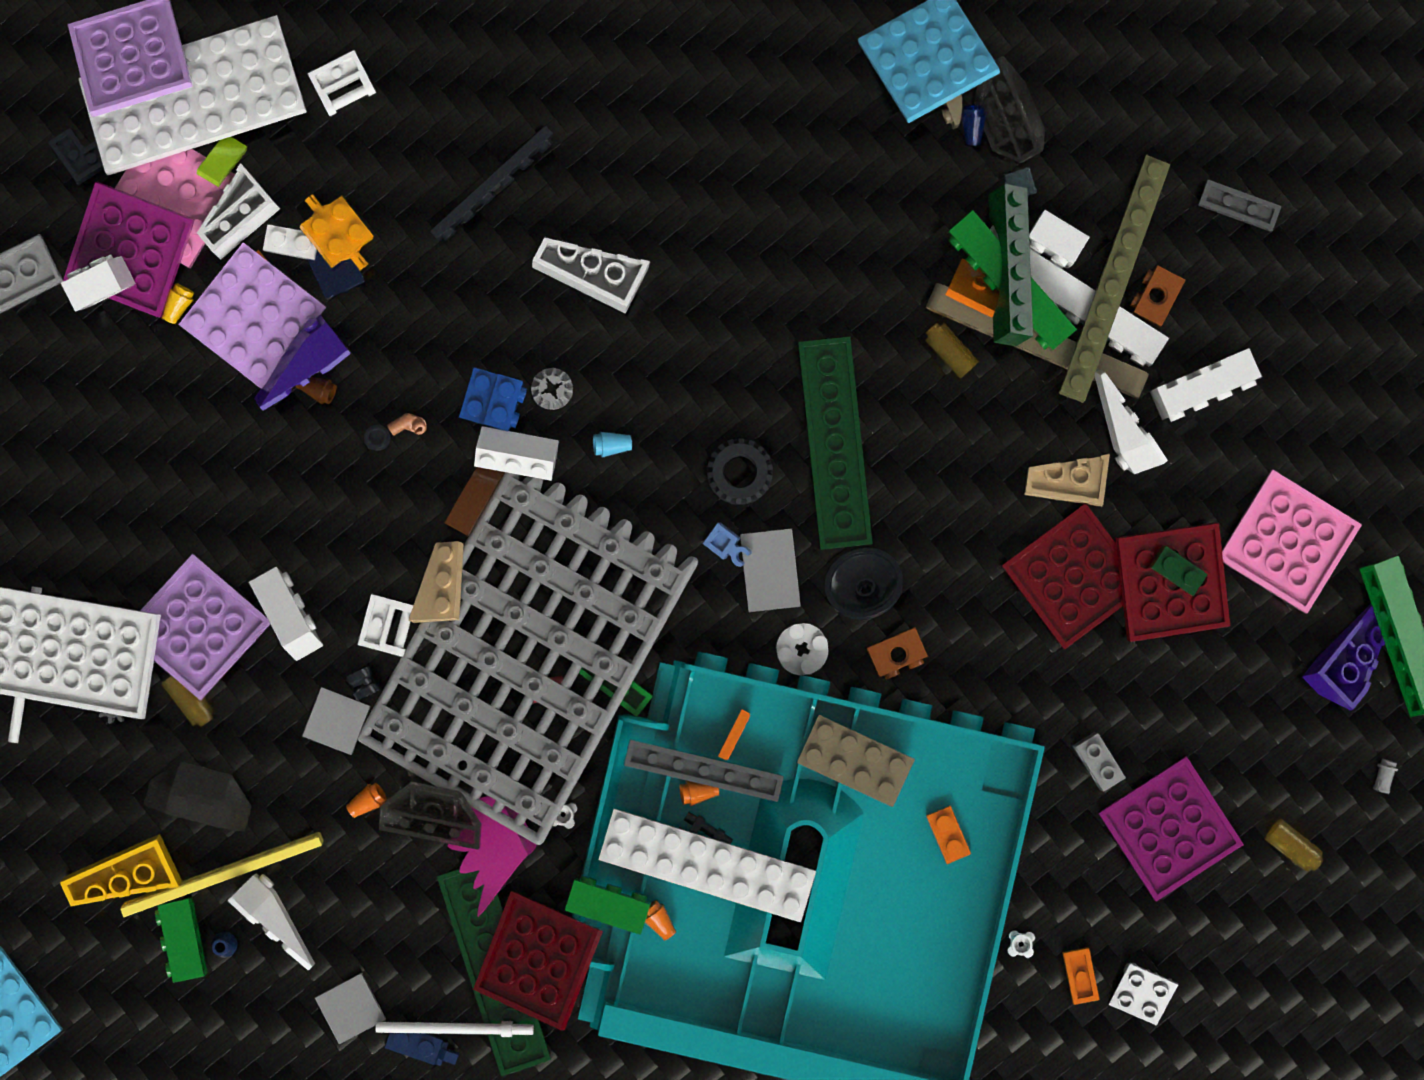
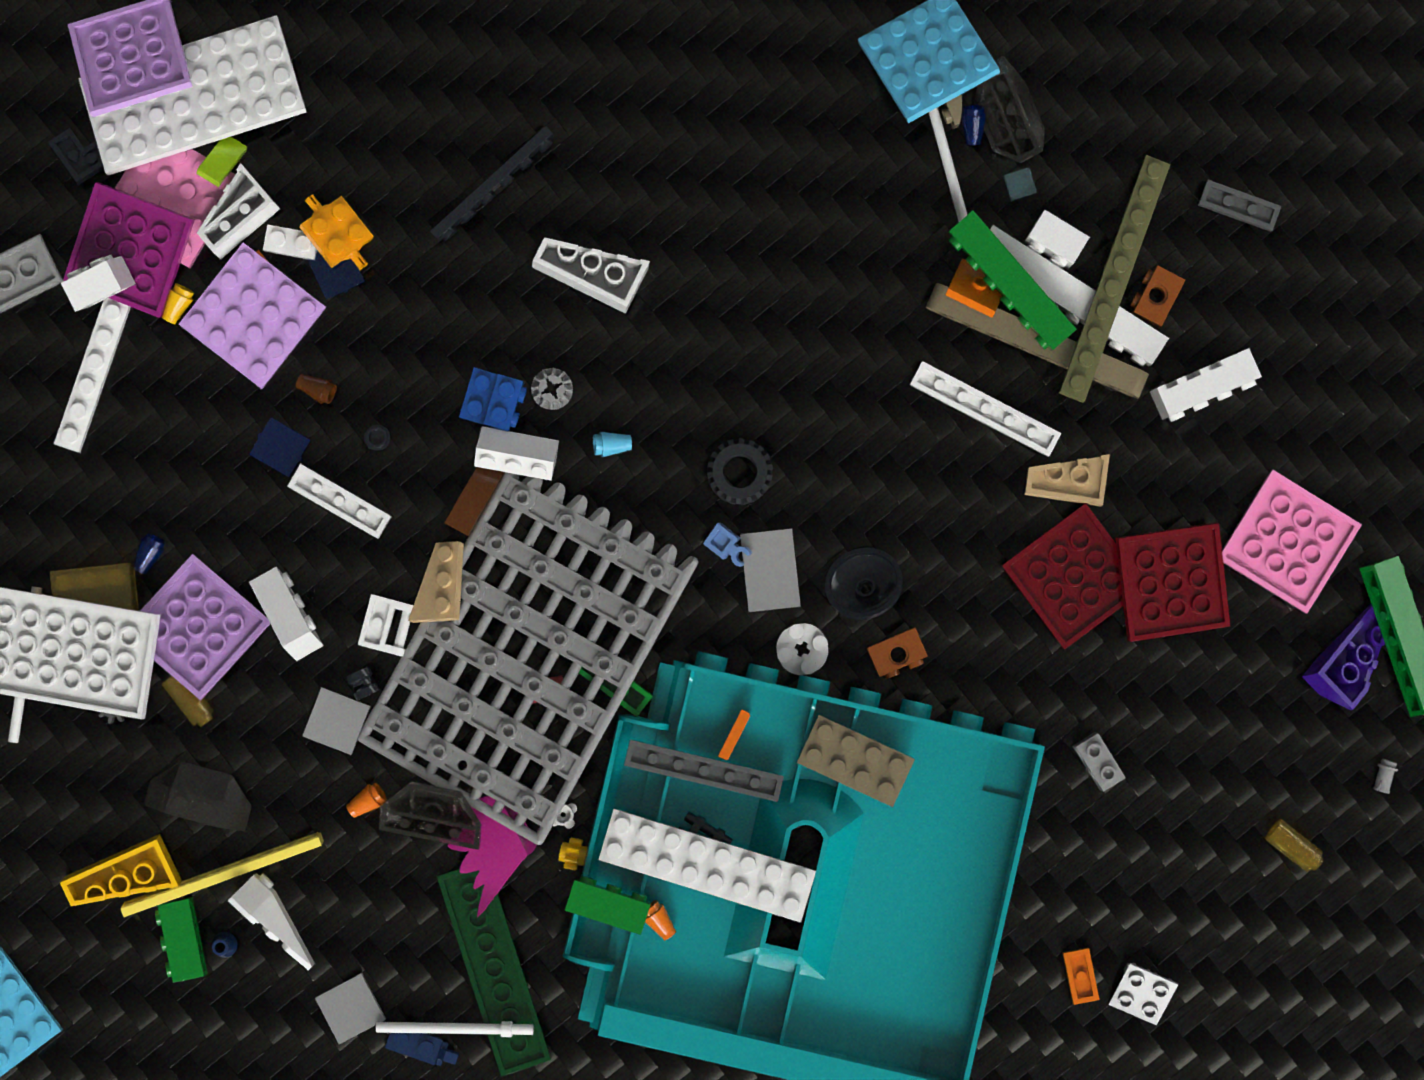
dark purple wedge [254,315,351,410] -> none
white plate [308,50,376,116] -> none
nougat arm [387,413,426,436] -> none
dark red plate [473,891,603,1030] -> none
orange cone [679,780,719,806] -> none
dark green plate [798,337,873,550] -> none
clear yellow brick [925,323,980,379] -> none
orange plate [926,805,971,864] -> none
dark green arch [988,184,1033,346] -> none
white plate [1008,930,1035,958] -> none
white wedge [1095,368,1168,474] -> none
magenta plate [1098,756,1244,901] -> none
dark green plate [1149,545,1208,596] -> none
none -> clear yellow wedge [50,563,139,611]
none -> white plate [54,298,131,453]
none -> clear blue cone [133,533,165,574]
none -> clear blue piece [249,418,311,477]
none -> white plate [287,464,392,539]
none -> yellow gear [558,837,588,871]
none -> white plate [910,361,1061,457]
none -> white bar [929,107,967,222]

